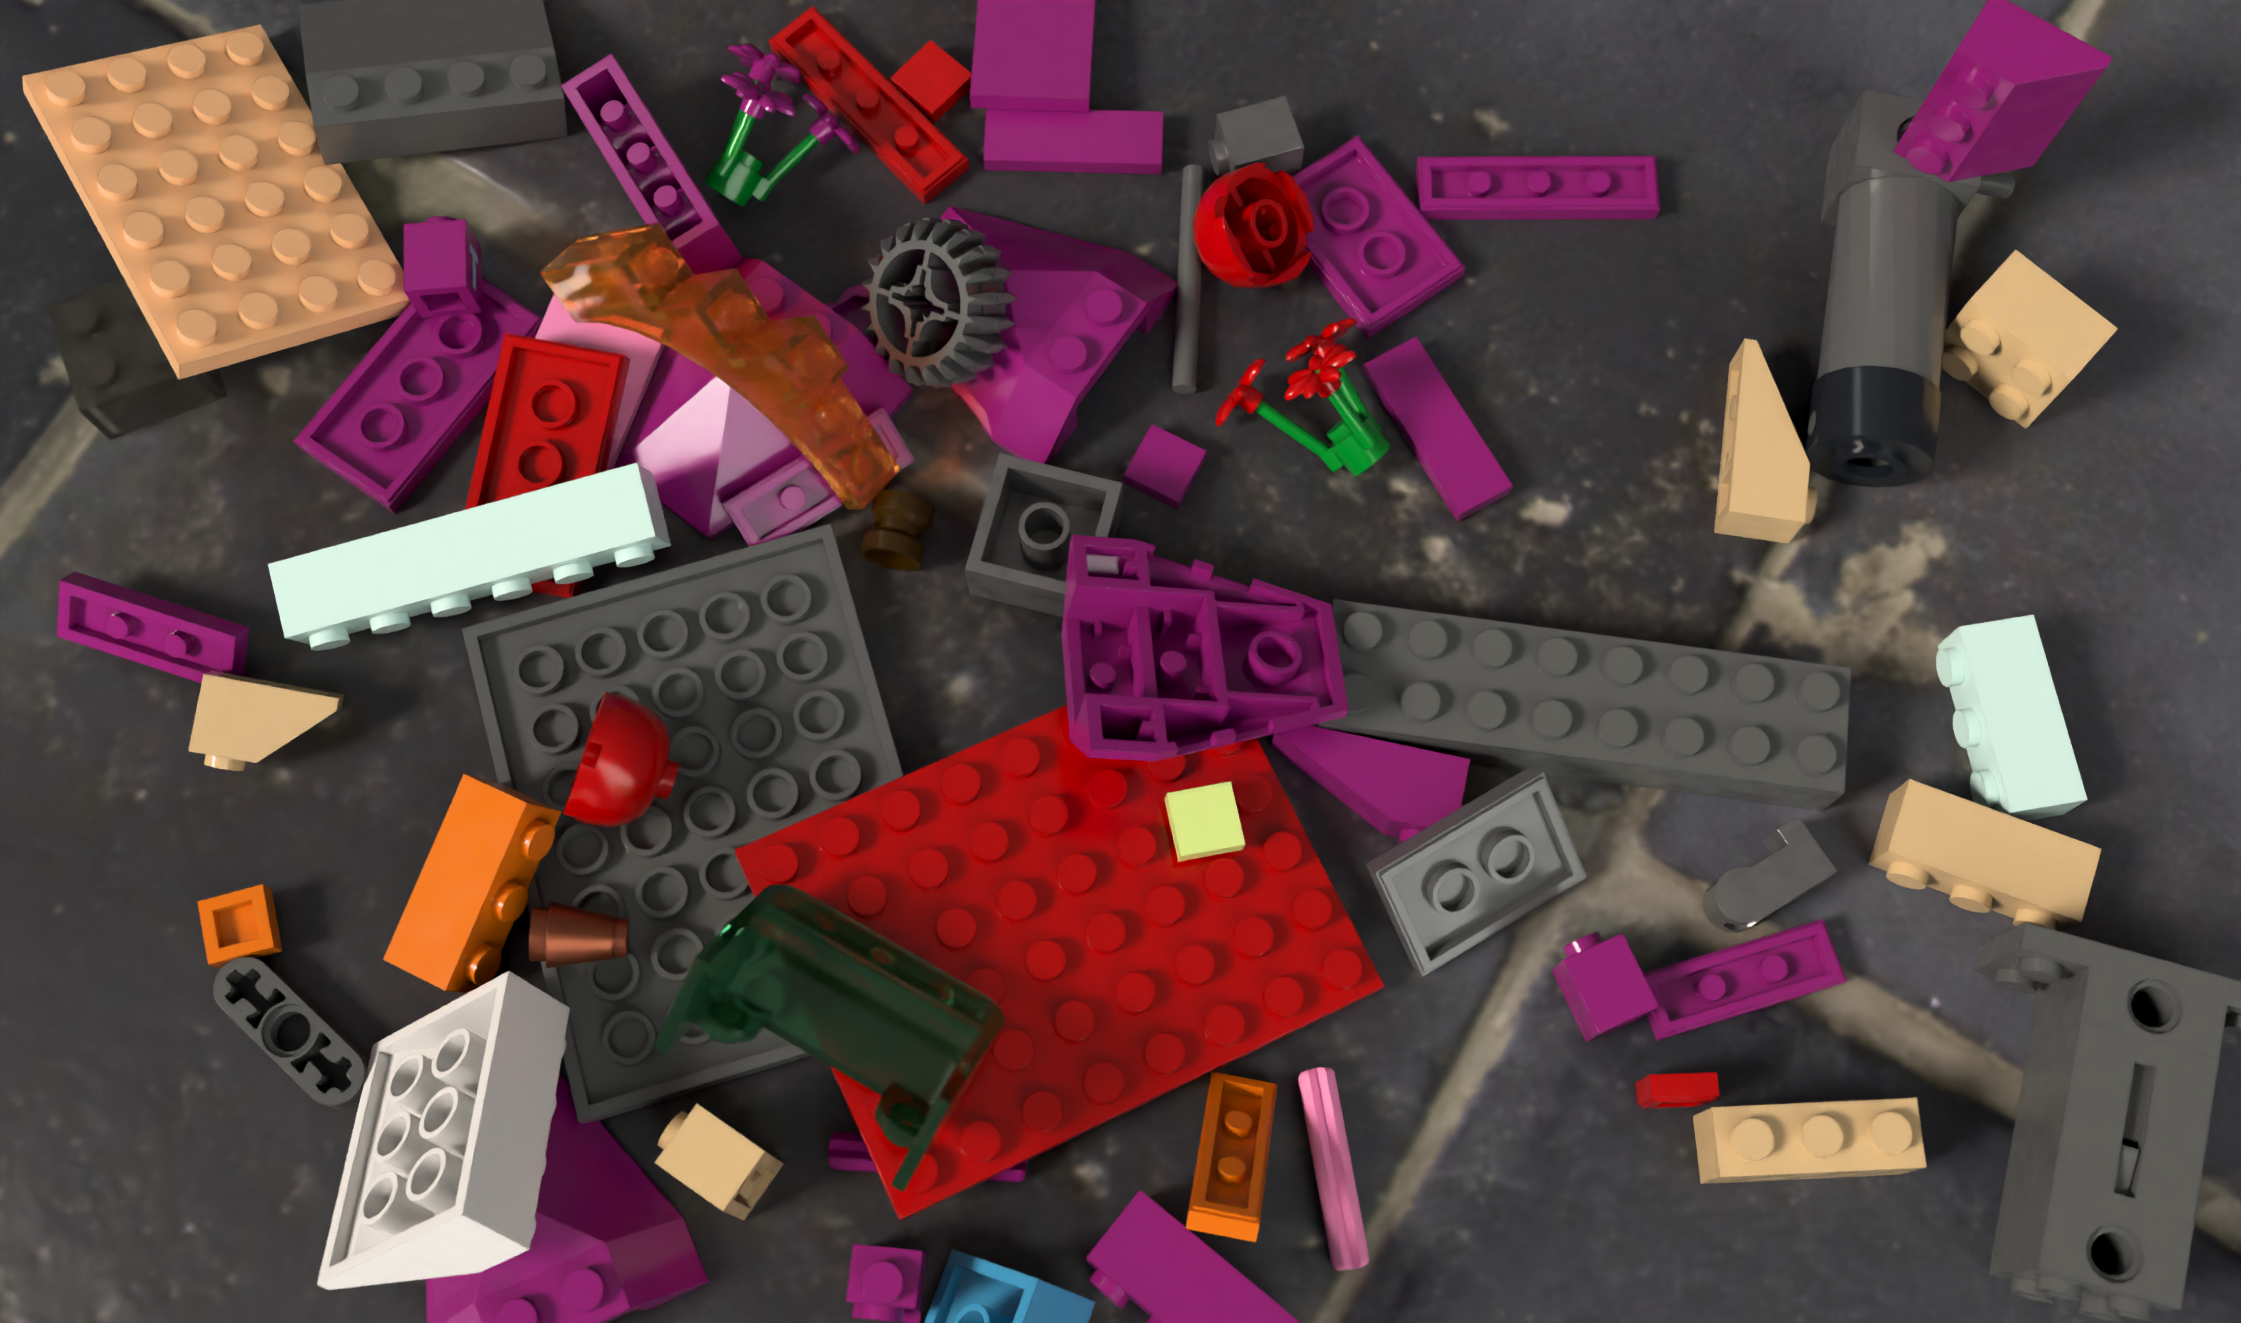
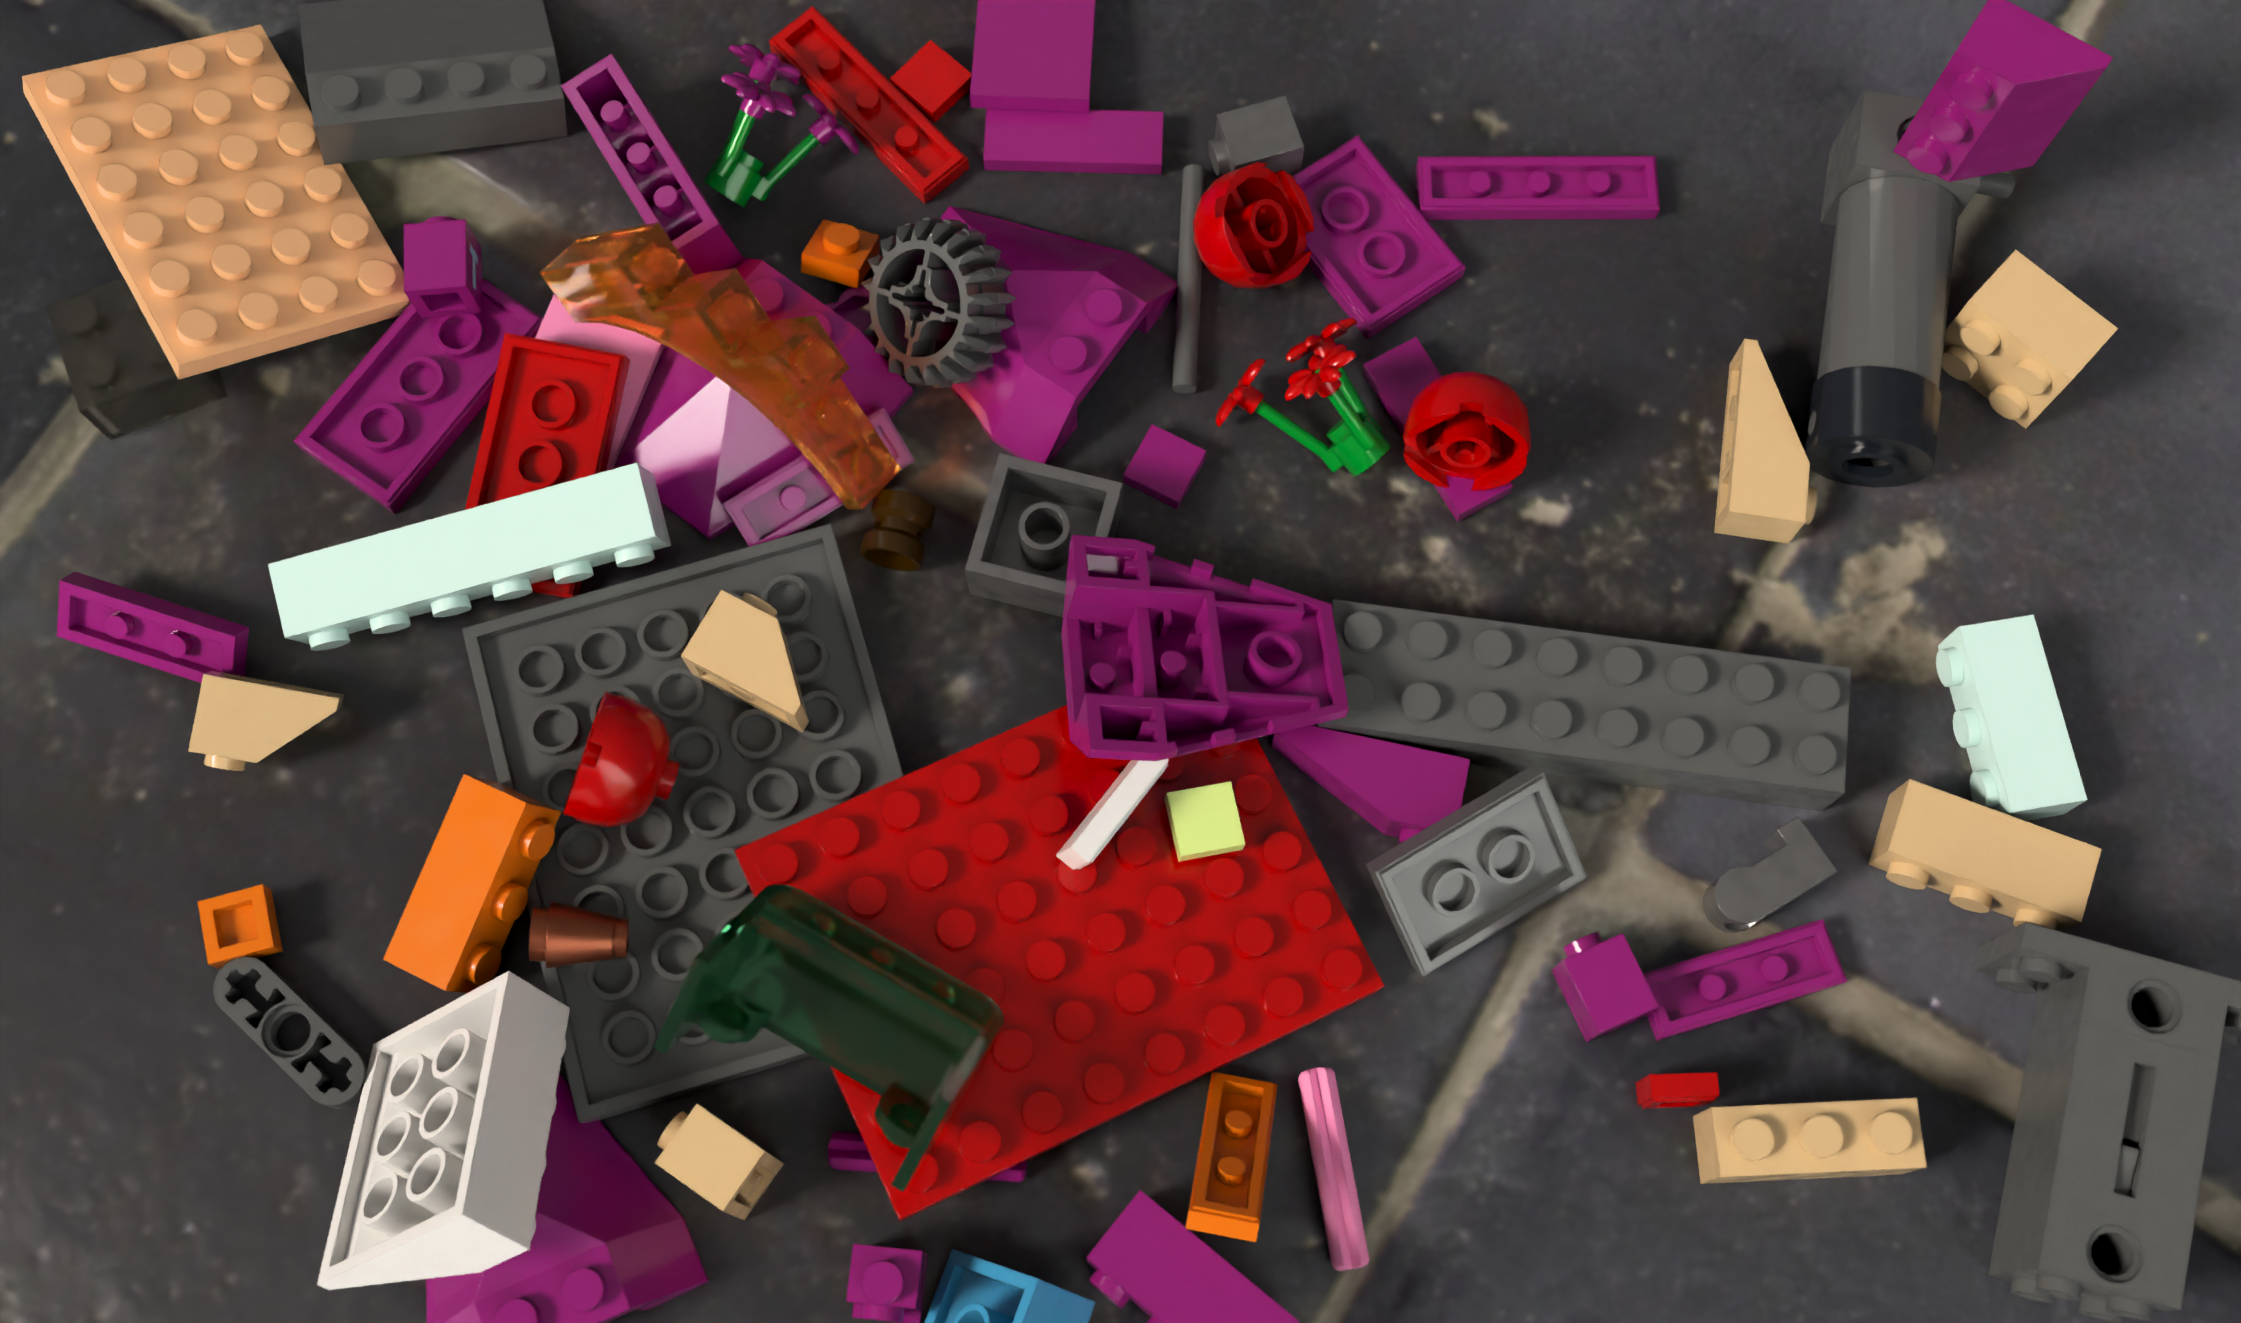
none -> tan slope [681,590,809,732]
none -> orange plate [801,219,880,289]
none -> white tile [1056,759,1169,870]
none -> red cylinder [1403,371,1531,491]

